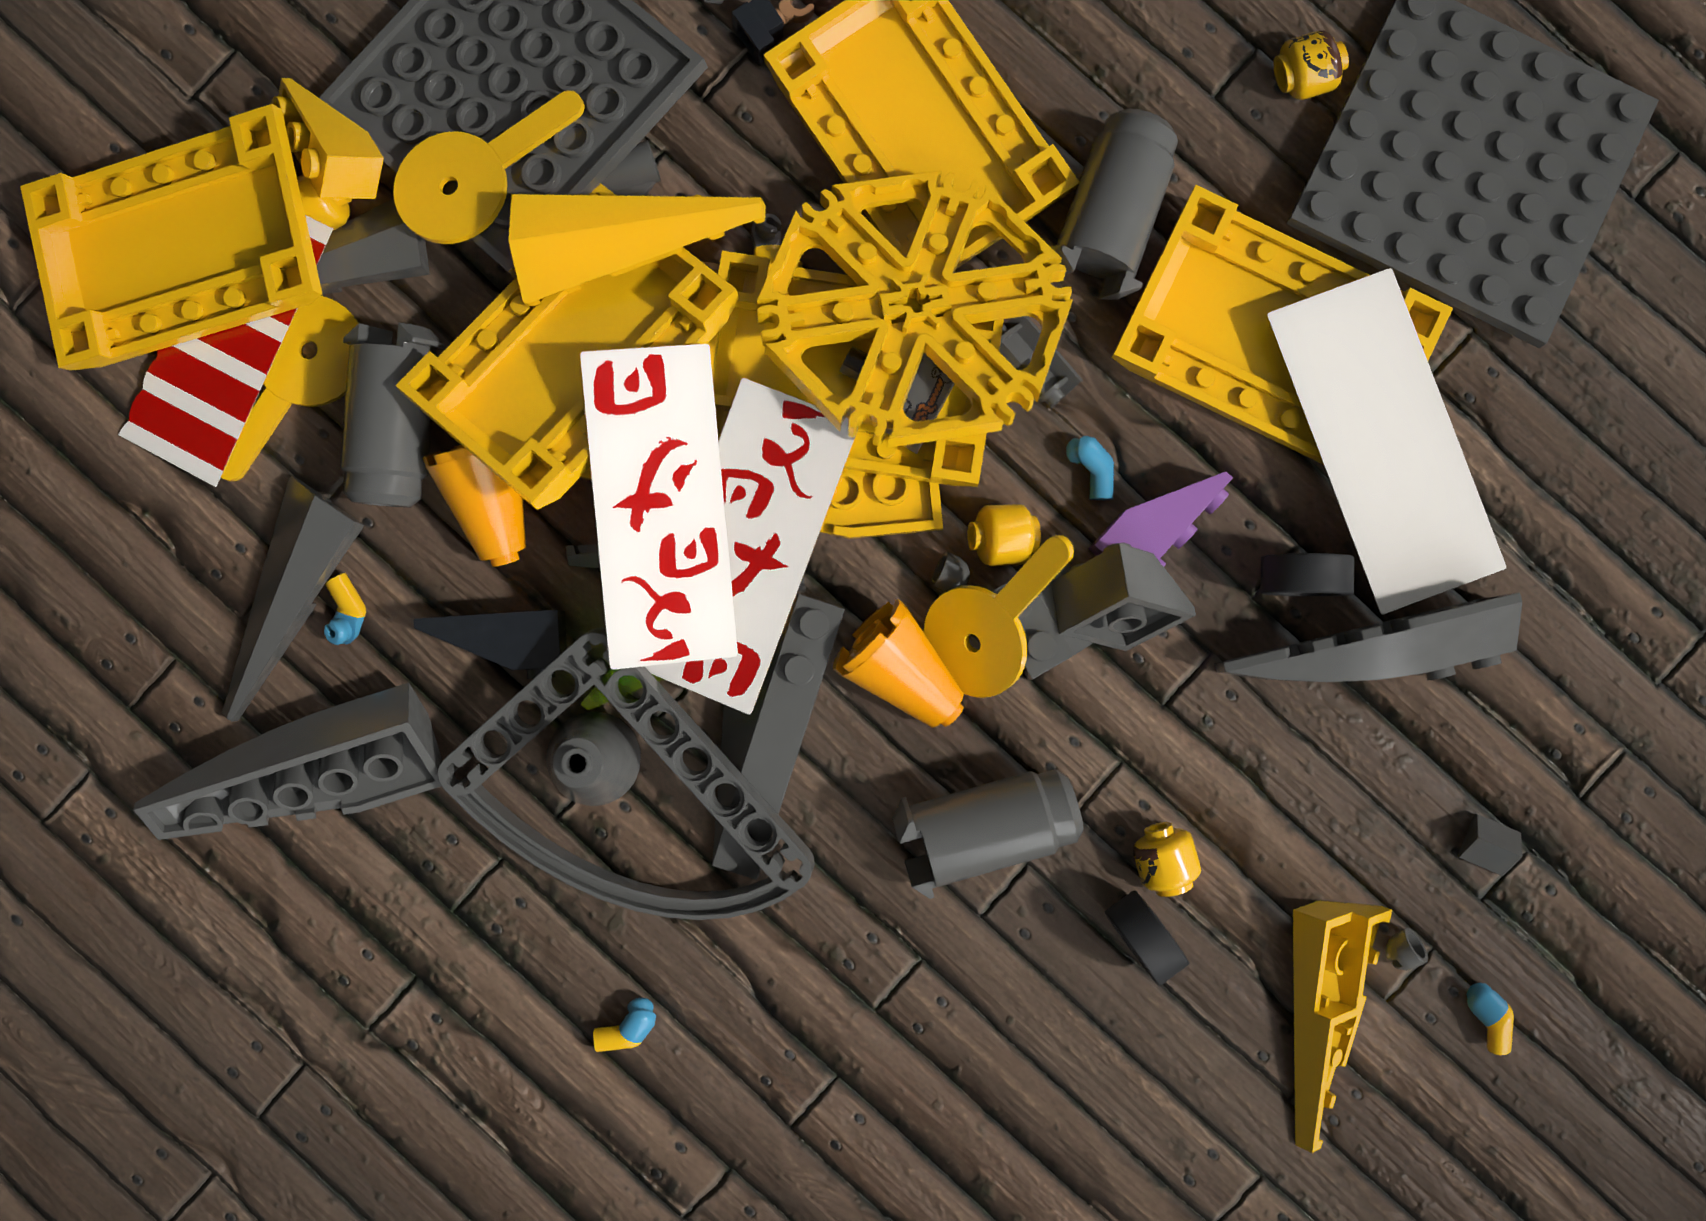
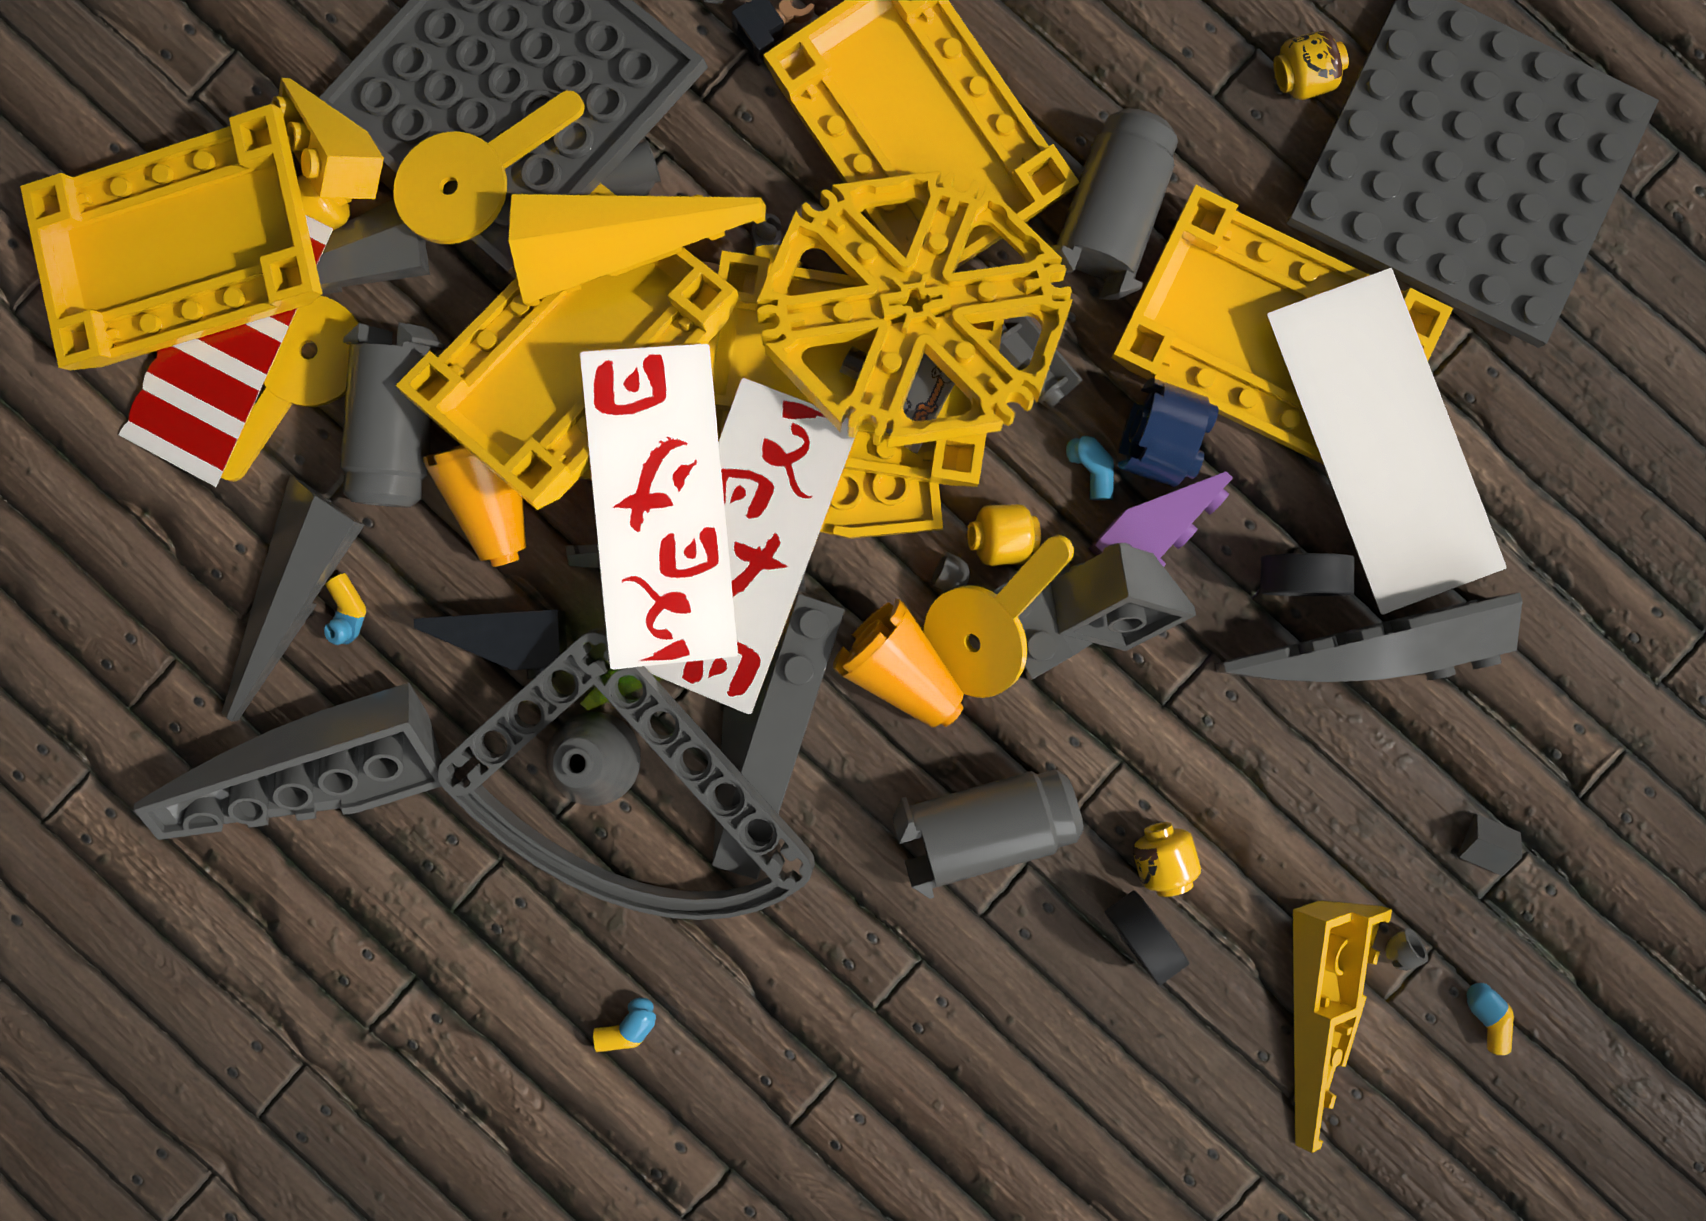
none -> dark blue brick [1118,378,1219,487]

